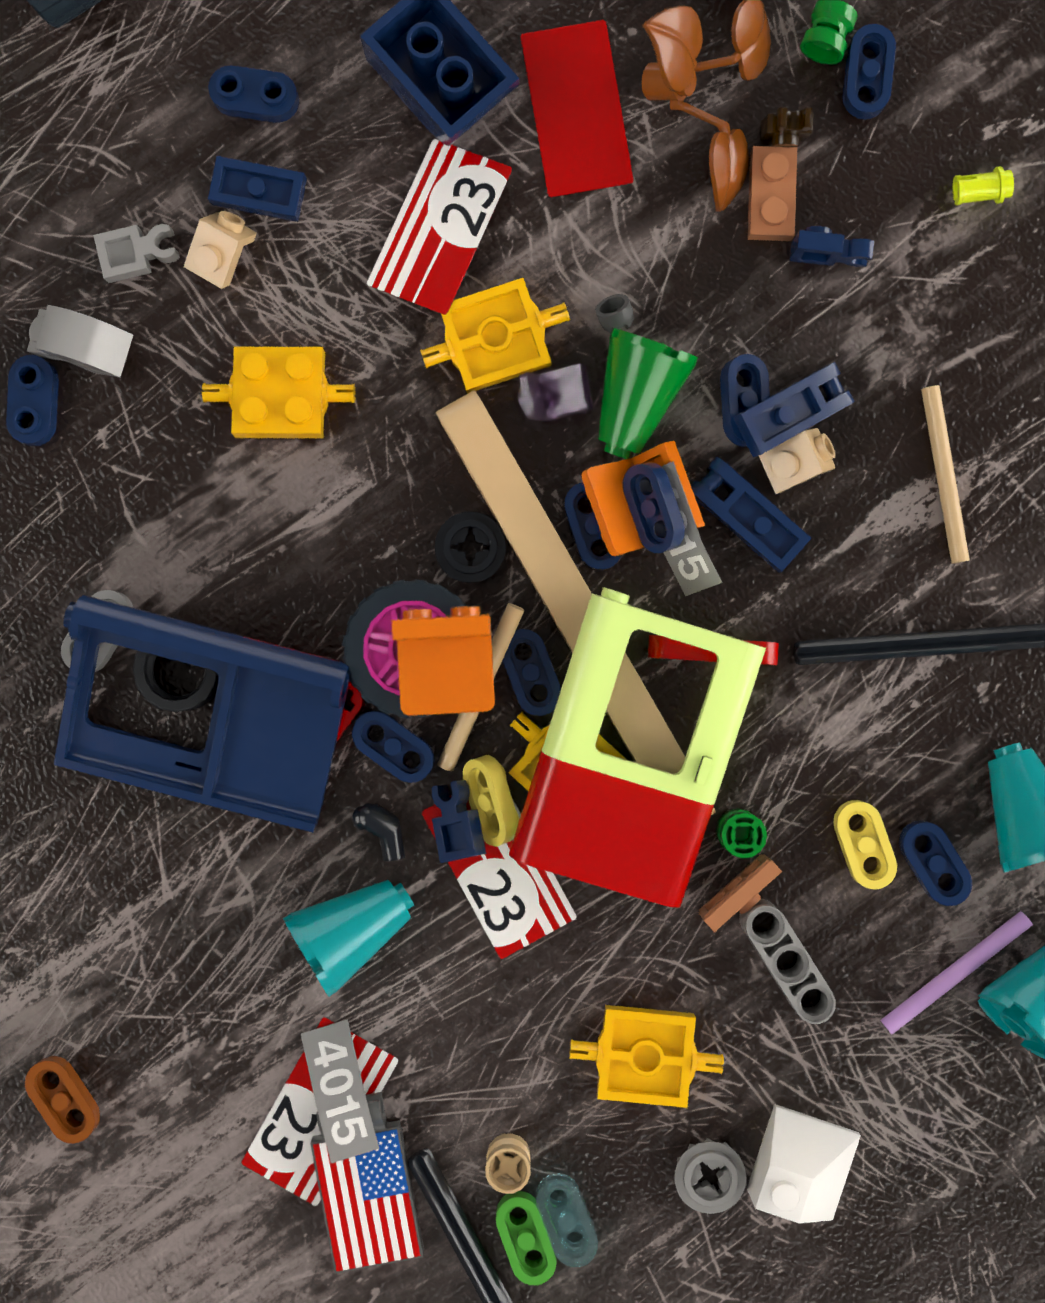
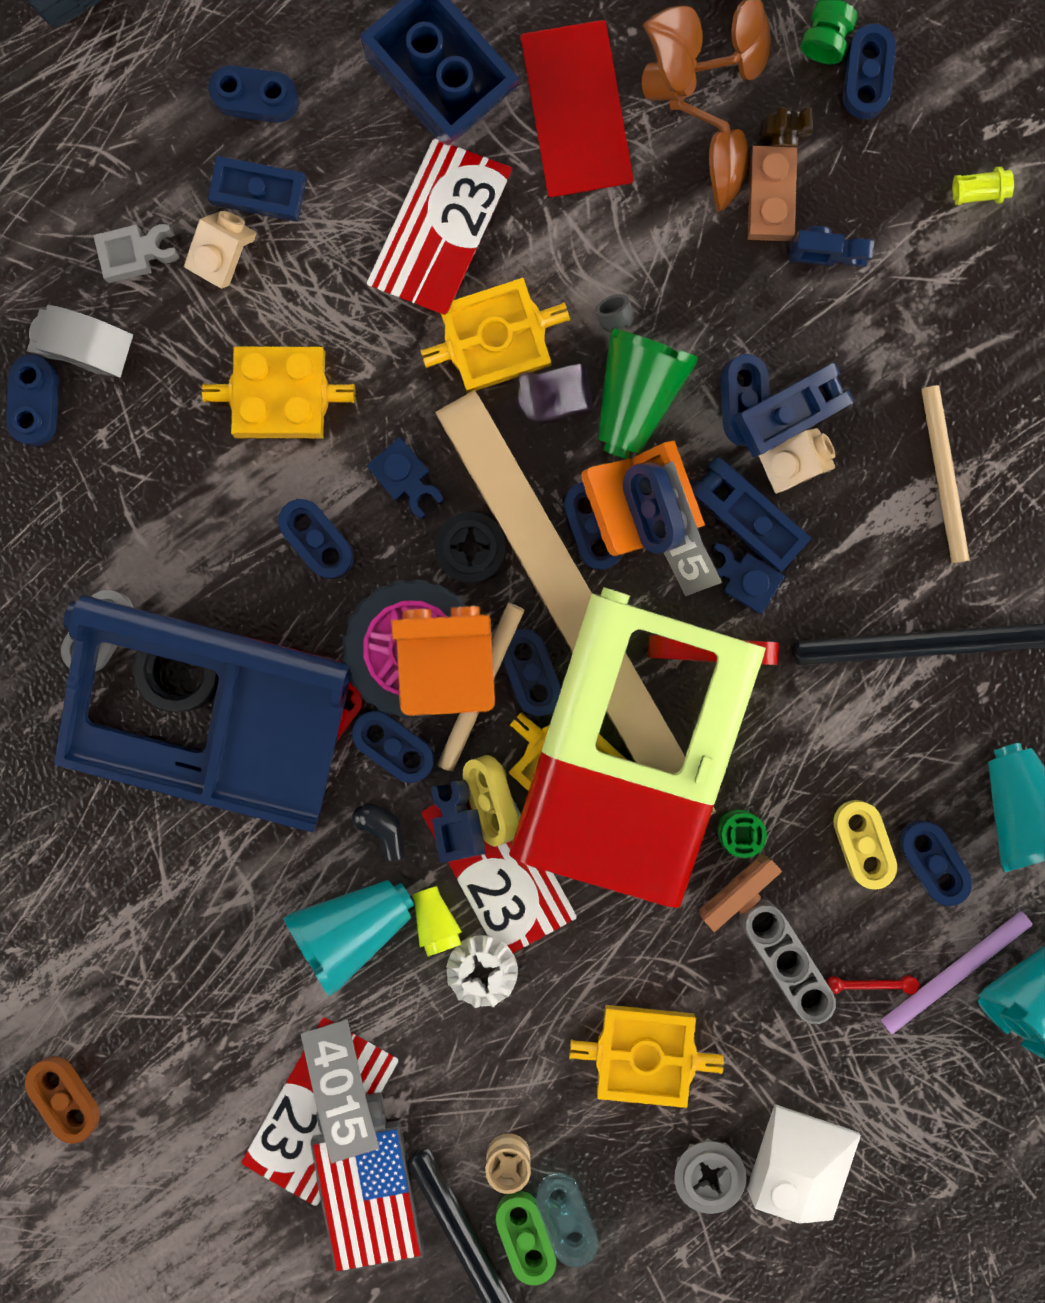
none -> dark blue plate [278,499,354,579]
none -> dark blue plate [366,437,444,520]
none -> neon yellow cone [412,886,462,957]
none -> white gear [446,935,518,1008]
none -> dark blue plate [712,543,785,615]
none -> red hinge [826,975,919,995]

